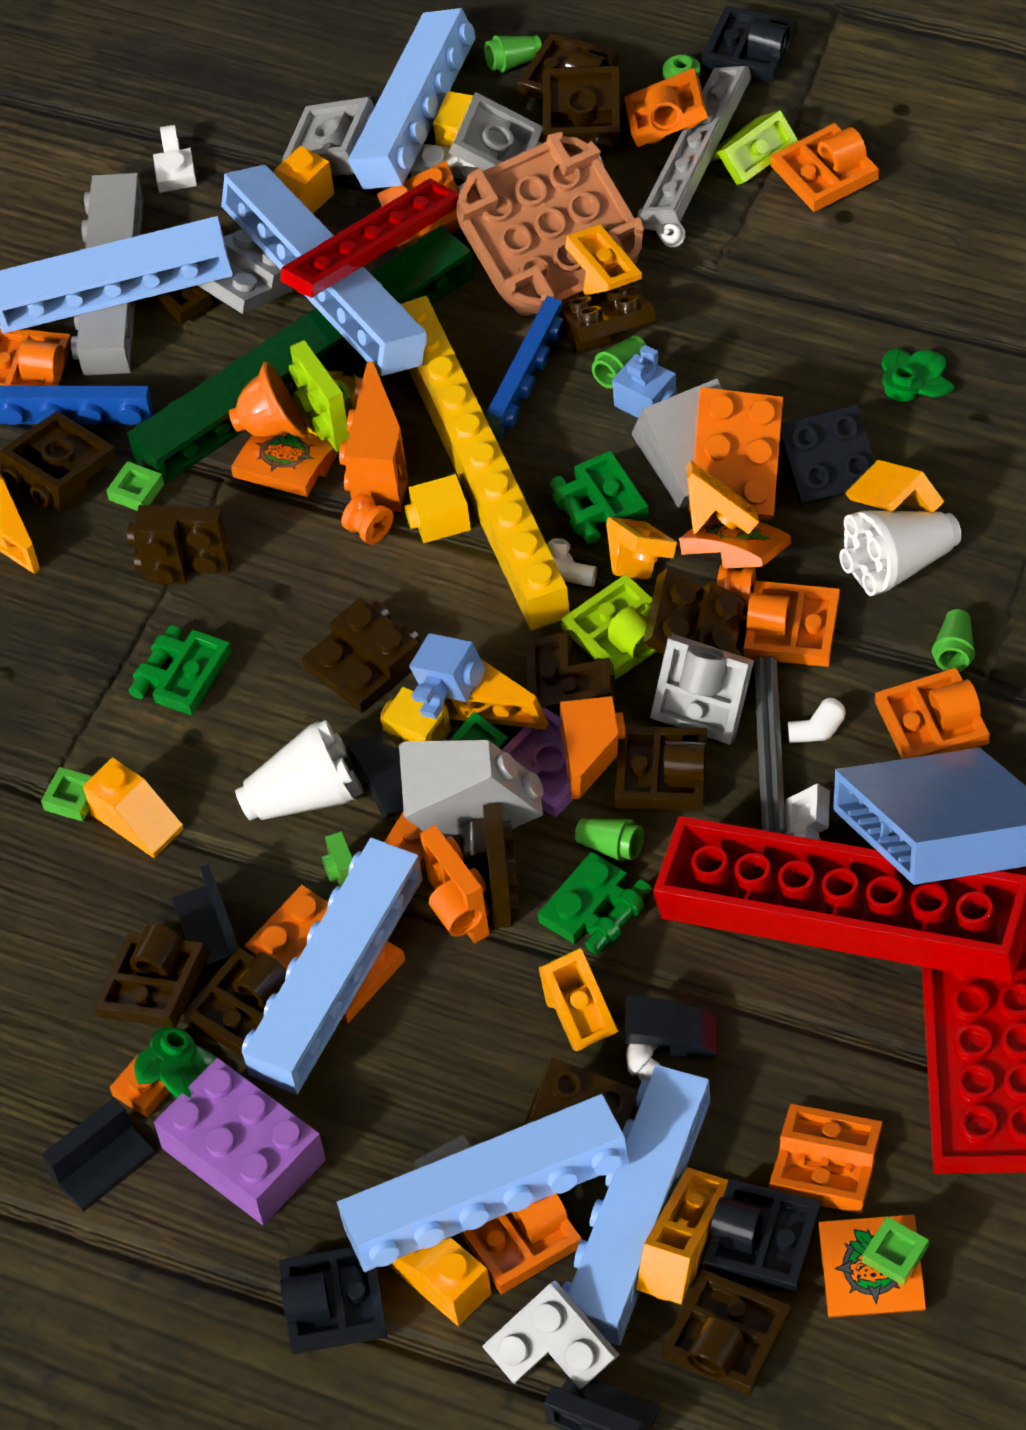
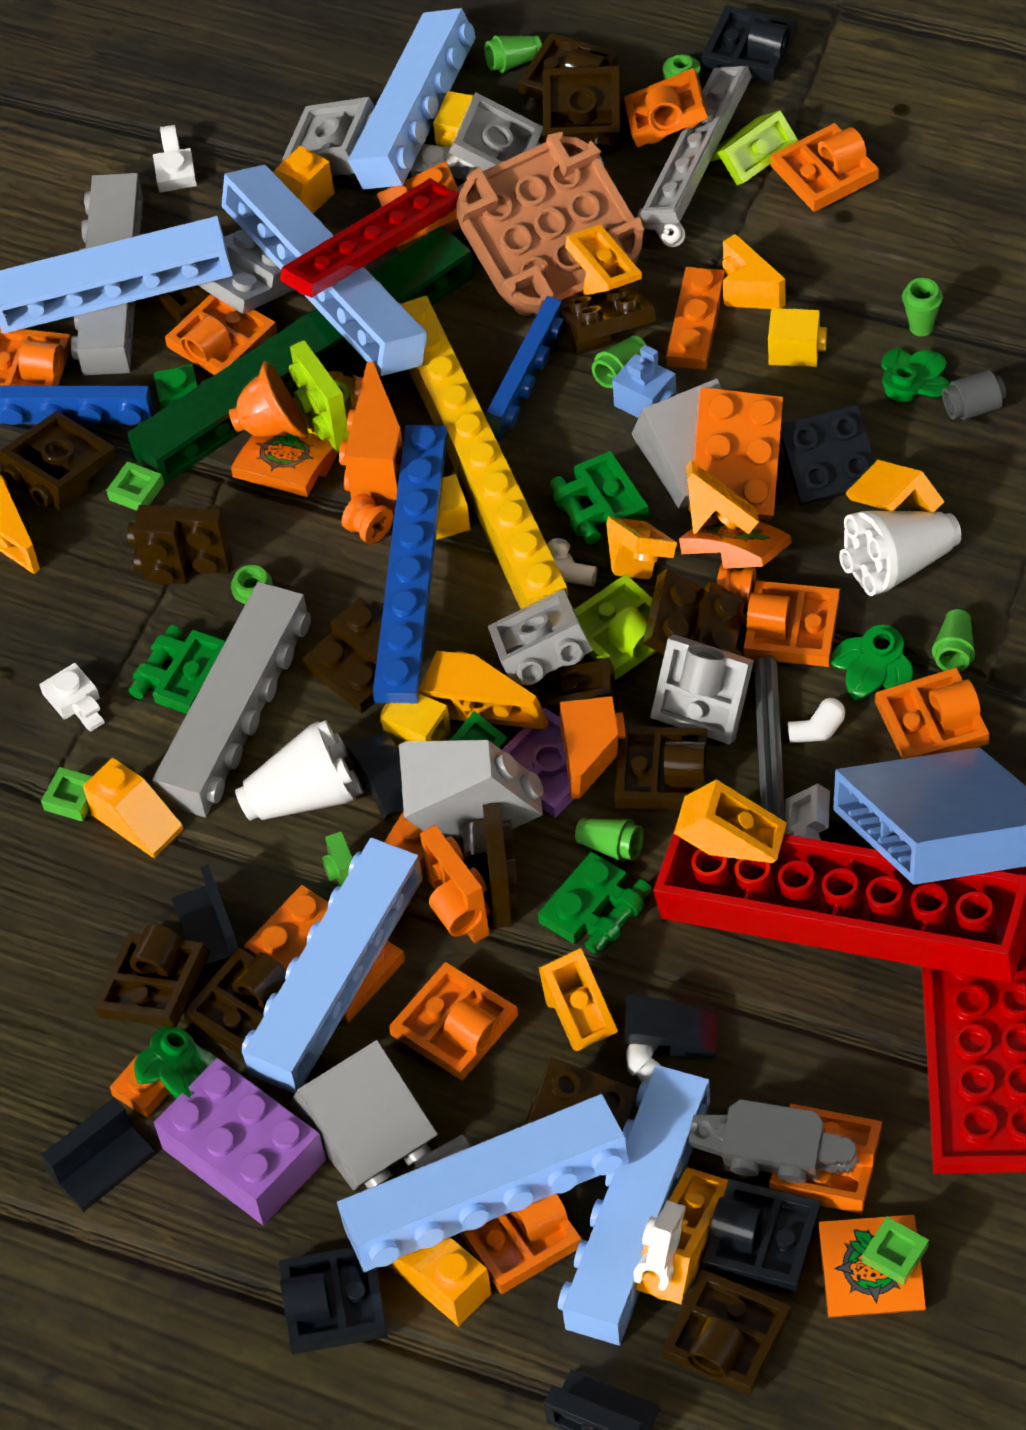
medium blue brick [409,633,486,719] -> none
plate [482,1280,620,1389] -> none
none -> white plate [39,663,105,732]
none -> light grey brick [152,582,311,818]
none -> green plate [153,364,197,410]
none -> orange plate [165,294,278,375]
none -> bright green plate [231,565,273,604]
none -> light grey slope [289,1040,438,1191]
none -> blue plate [373,425,448,704]
none -> orange plate [389,962,518,1081]
none -> light grey plate [488,588,592,686]
none -> white plate [633,1200,686,1291]
none -> orange plate [666,267,725,370]
none -> light orange slope [674,779,787,863]
none -> dark grey hinge [689,1099,859,1184]
none -> light orange slope [722,234,786,309]
none -> yellow brick [768,308,827,367]
none -> green plate [830,624,913,701]
none -> bright green cone [902,278,943,336]
none -> dark grey brick [942,370,1006,420]

